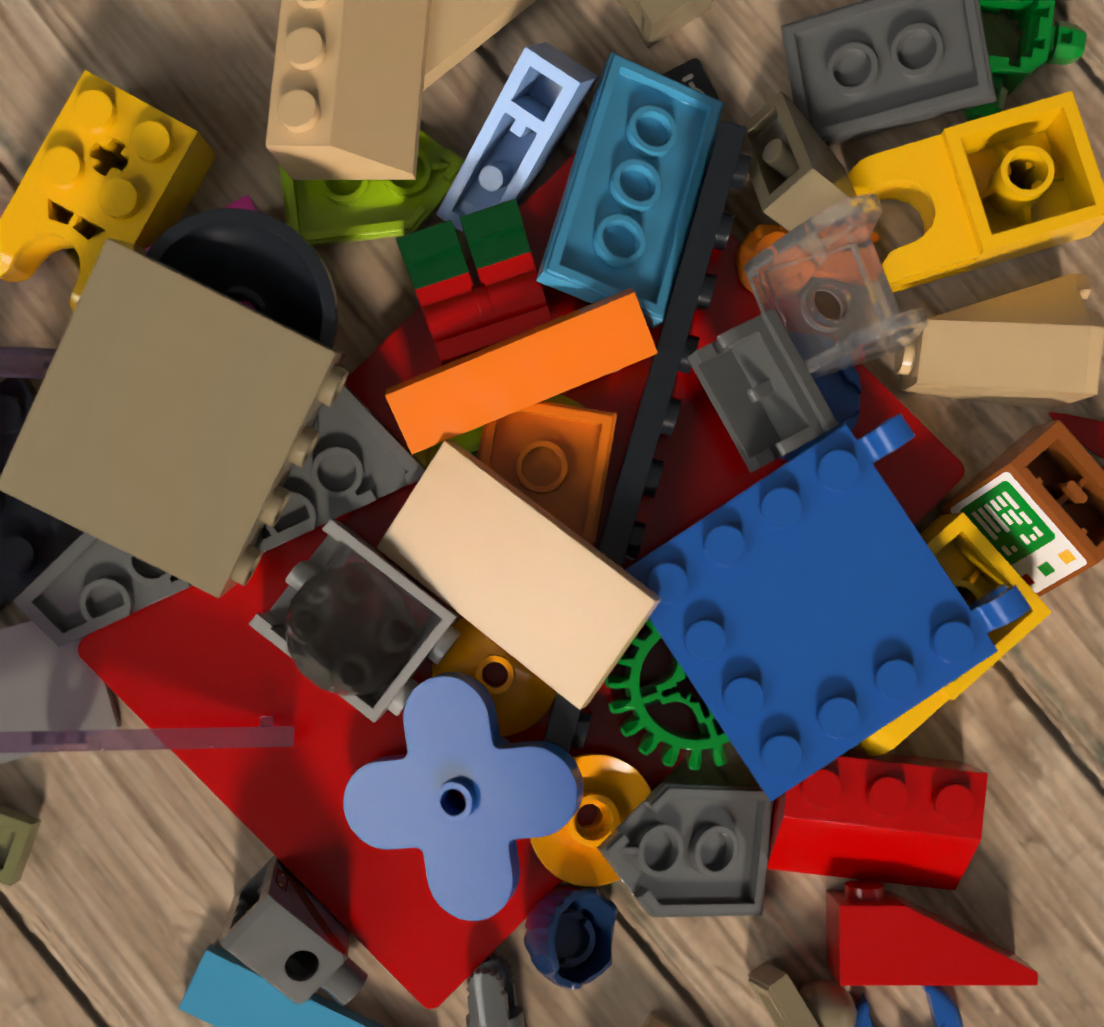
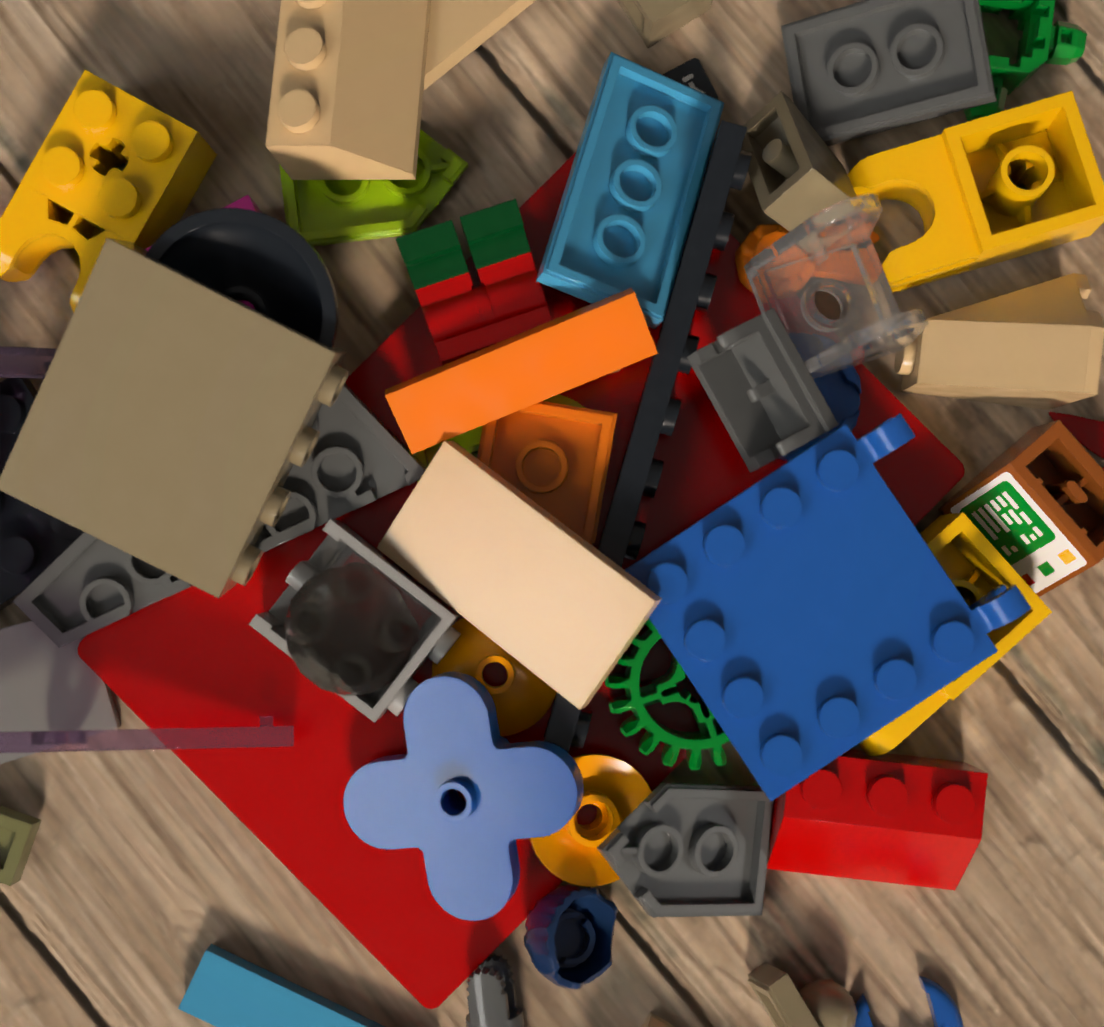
dark grey torso [219,855,368,1006] -> none
light blue slope [436,42,599,232] -> none
red slope [826,880,1038,986] -> none

